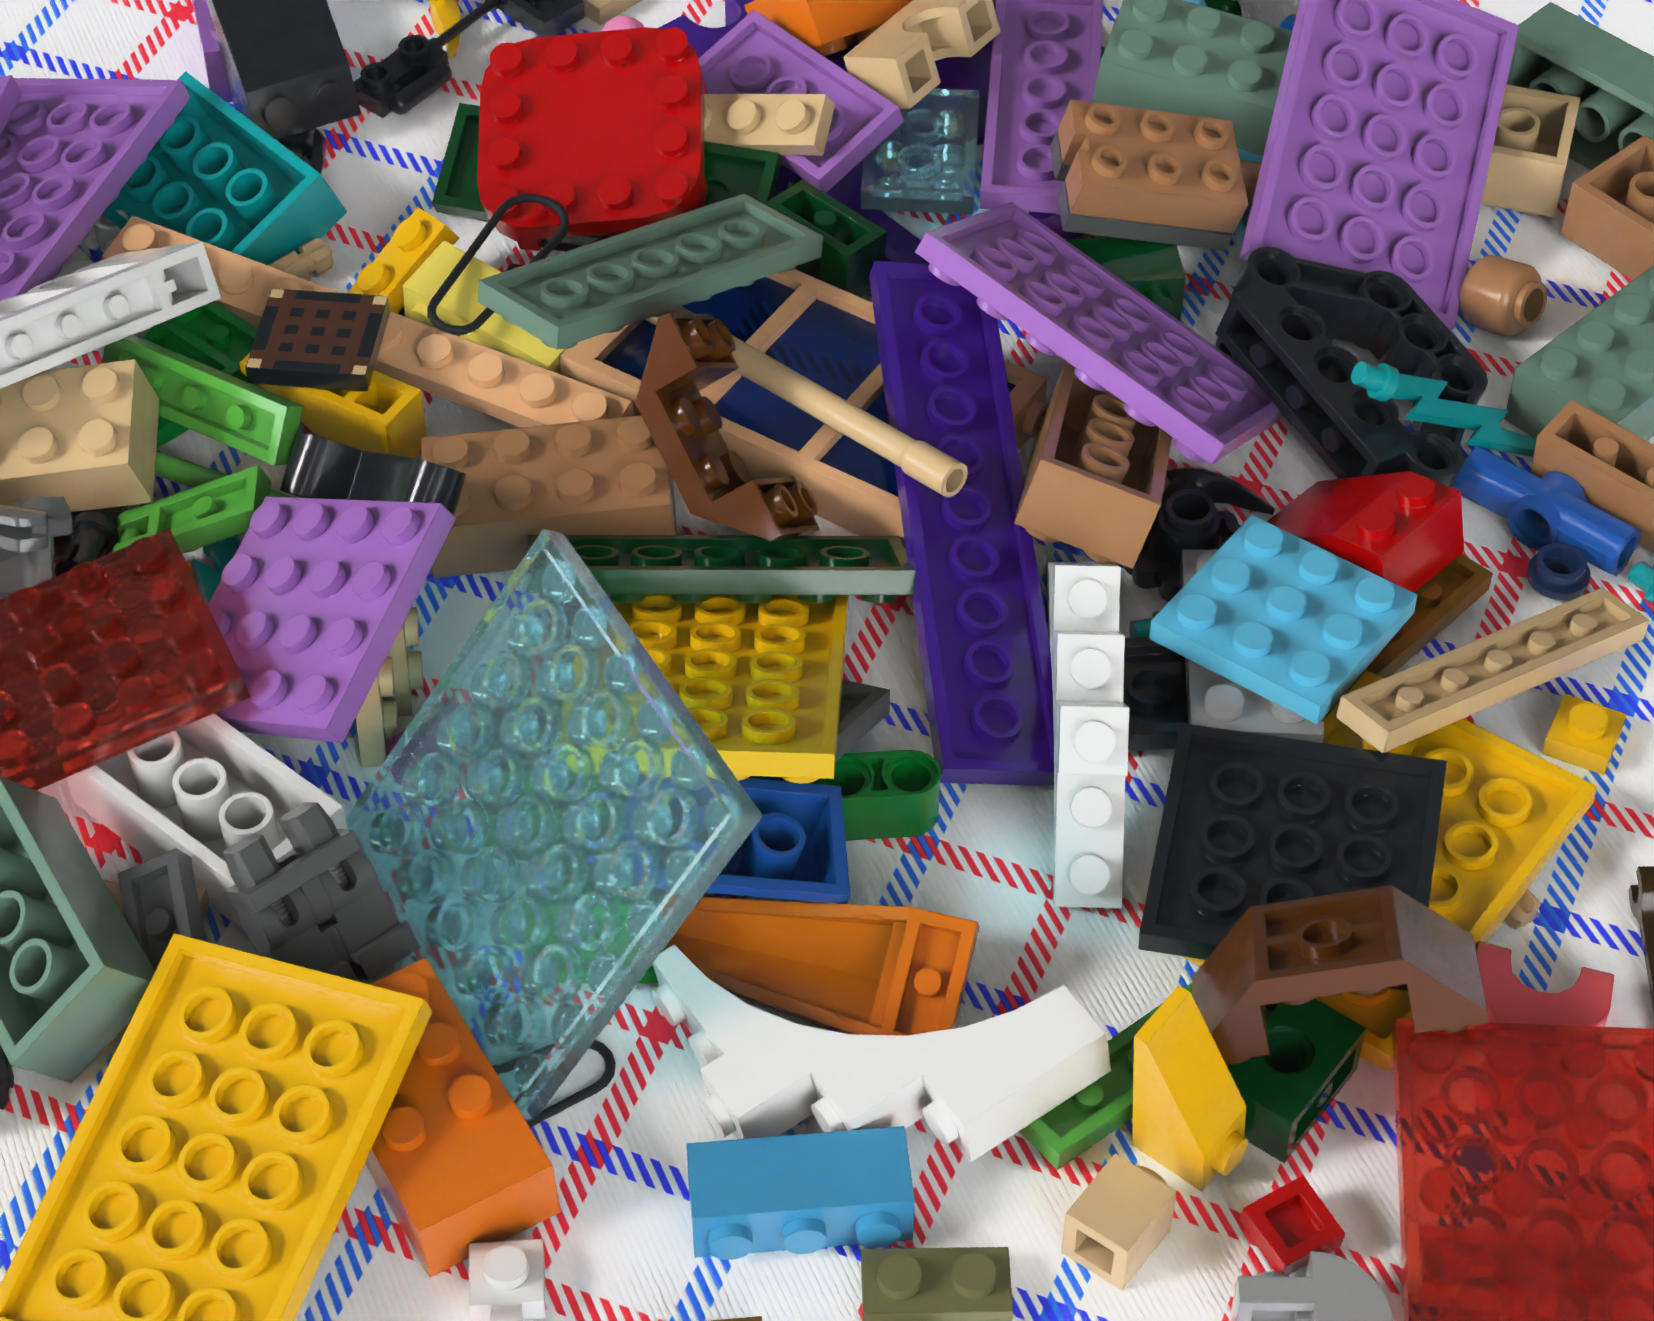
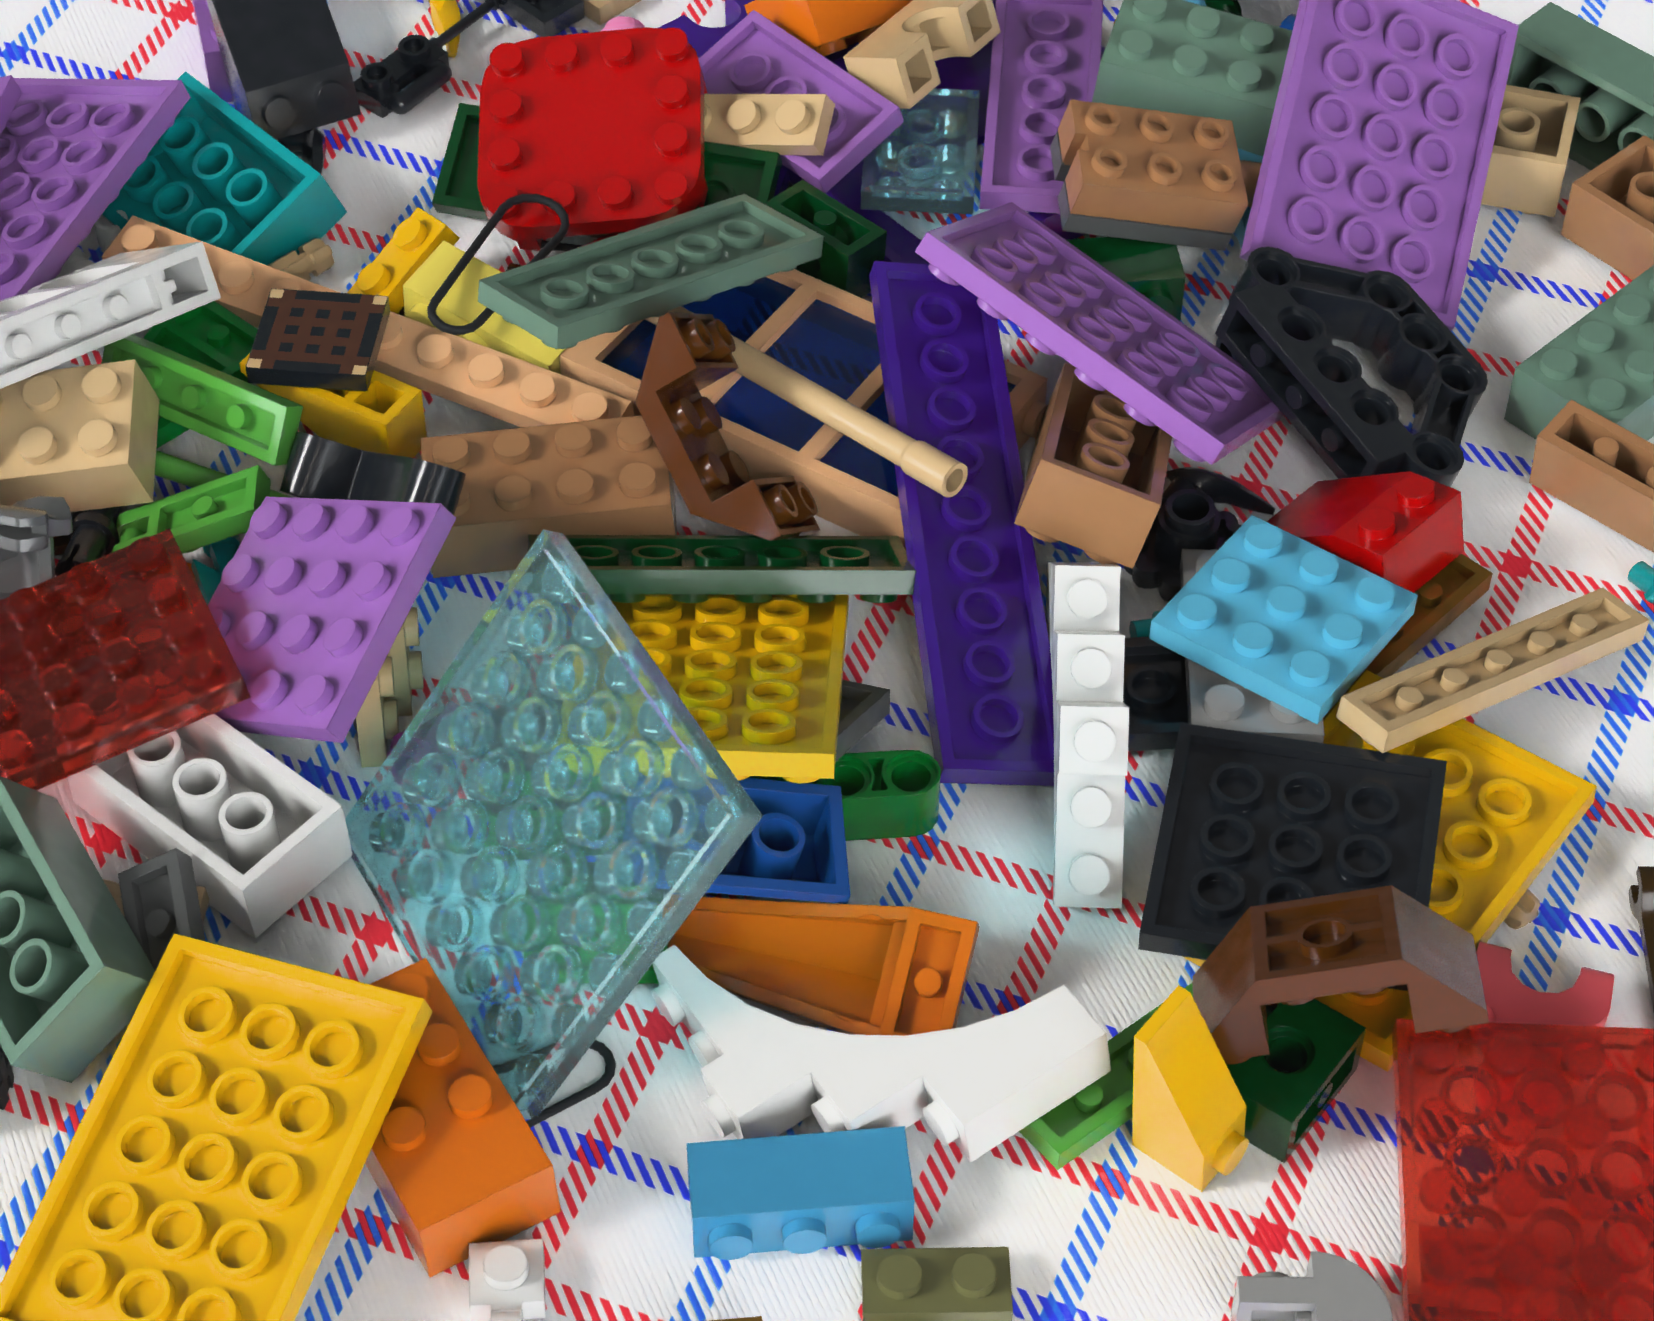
dark grey hips [223,802,420,982] -> none
tan brick [1061,1153,1177,1291] -> none
red plate [1239,1175,1346,1275] -> none
teal piece [1351,361,1537,457] -> none
blue piece [1454,446,1642,577] -> none
medium nougat head [1460,255,1547,336] -> none
dark blue plate [1527,543,1591,600] -> none
yellow plate [1542,694,1627,775] -> none

